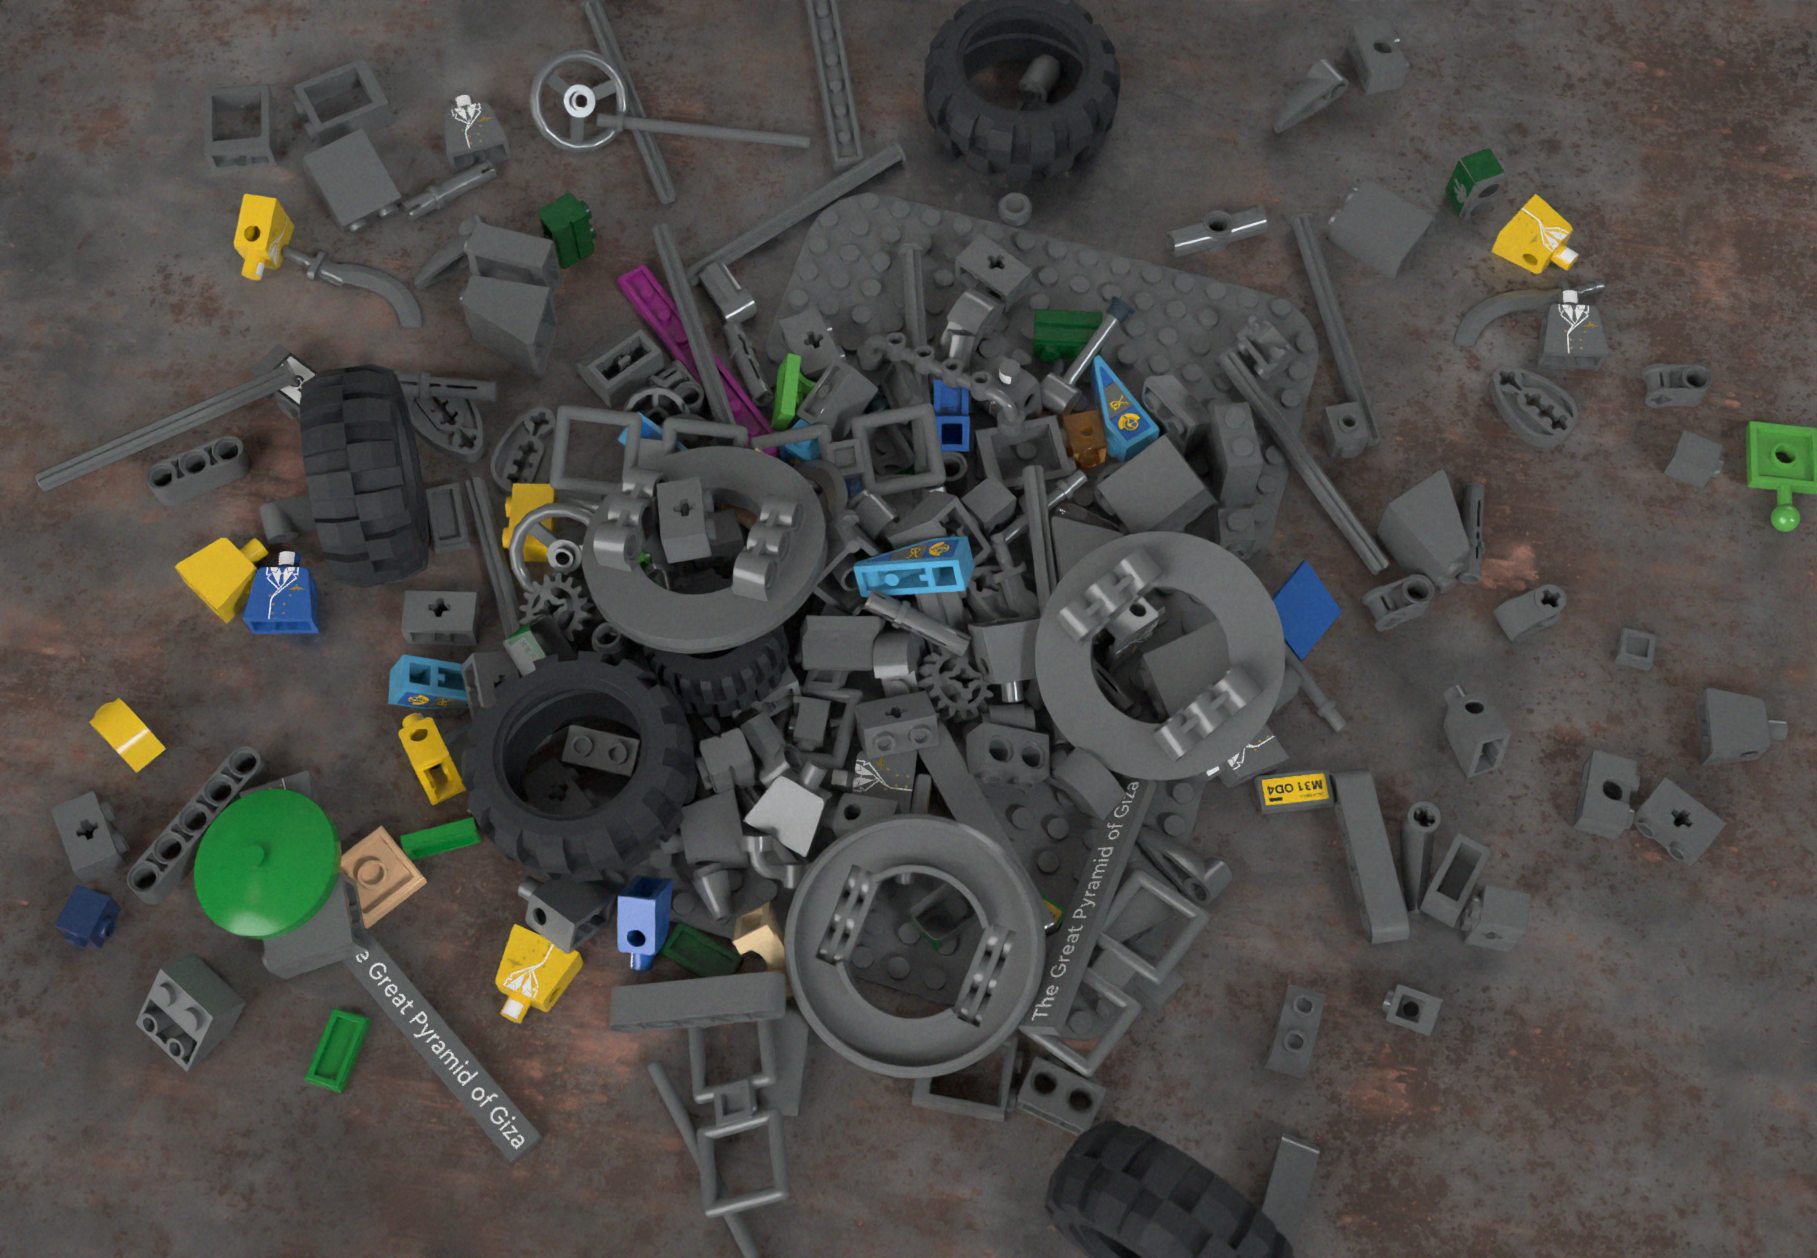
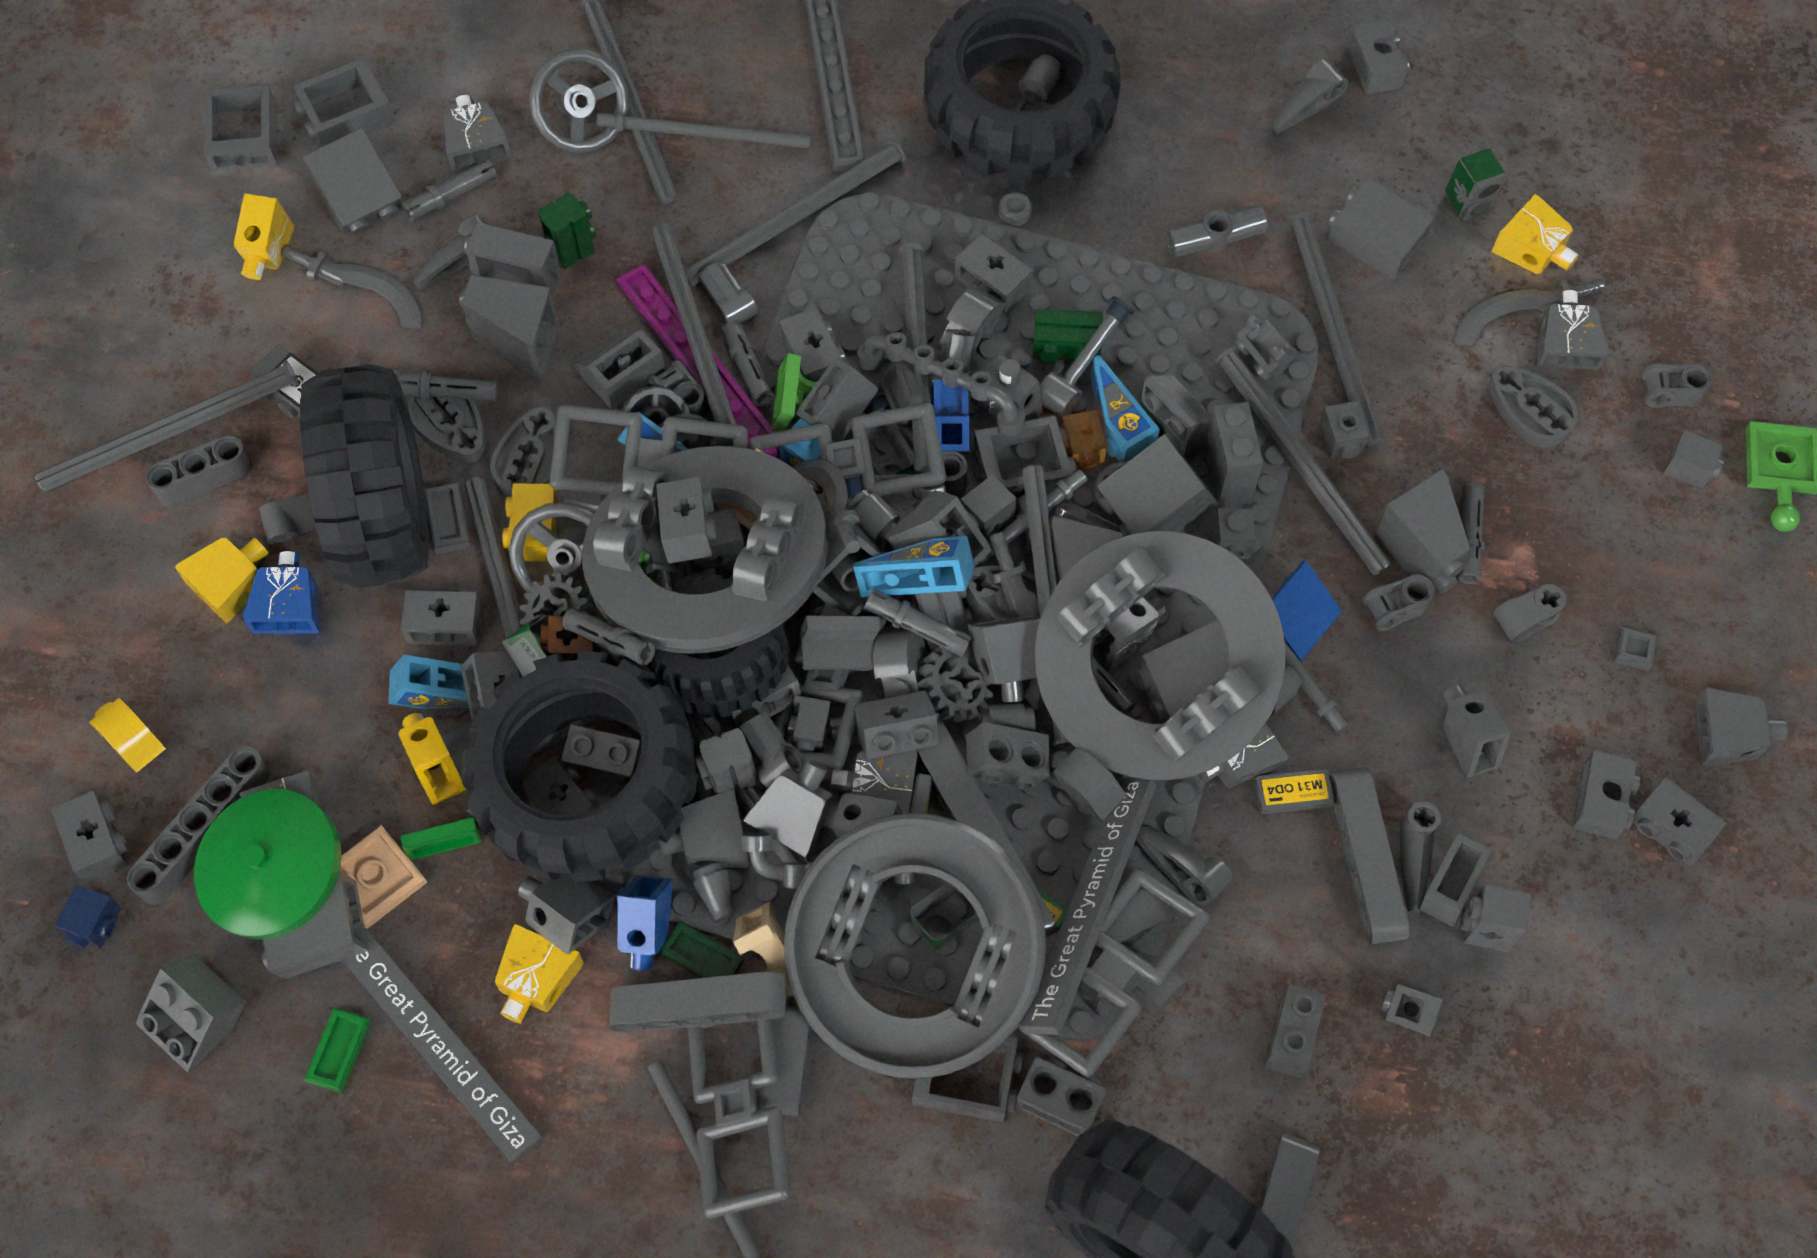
none -> reddish brown brick [540,616,593,655]
none -> dark grey pin [562,608,655,665]

